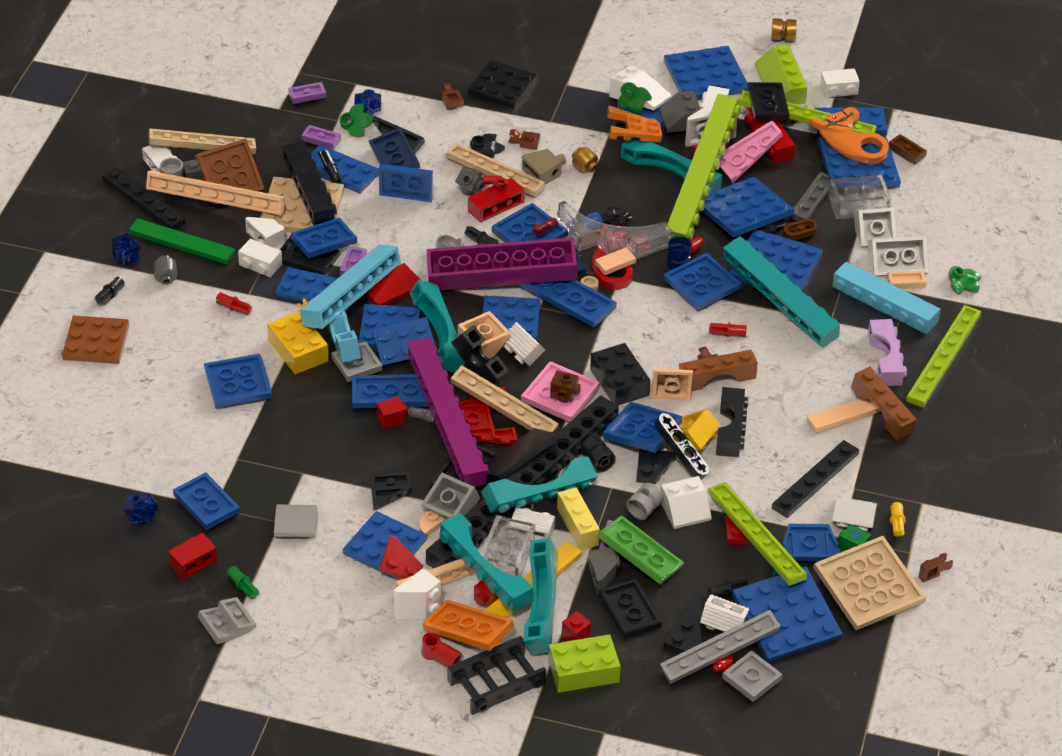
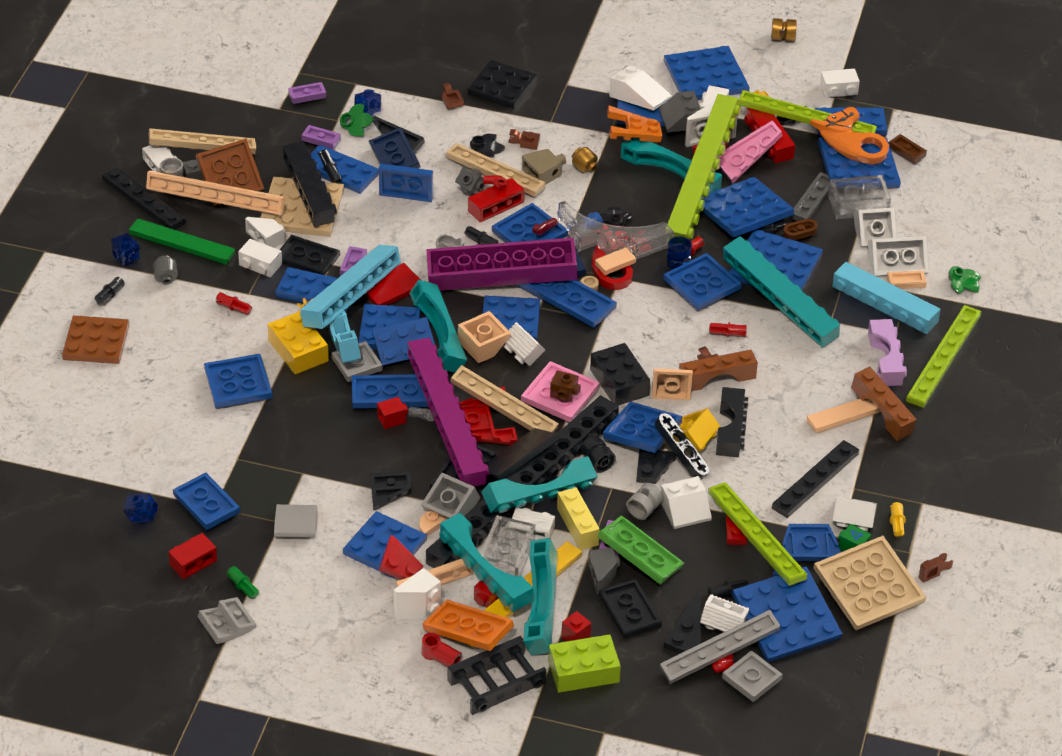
blue plate [291,217,357,258] -> none
black arch [451,325,509,383] -> none
green plate [618,82,652,114] -> none
black tile [747,82,790,120] -> none
lime slope [755,45,807,104] -> none

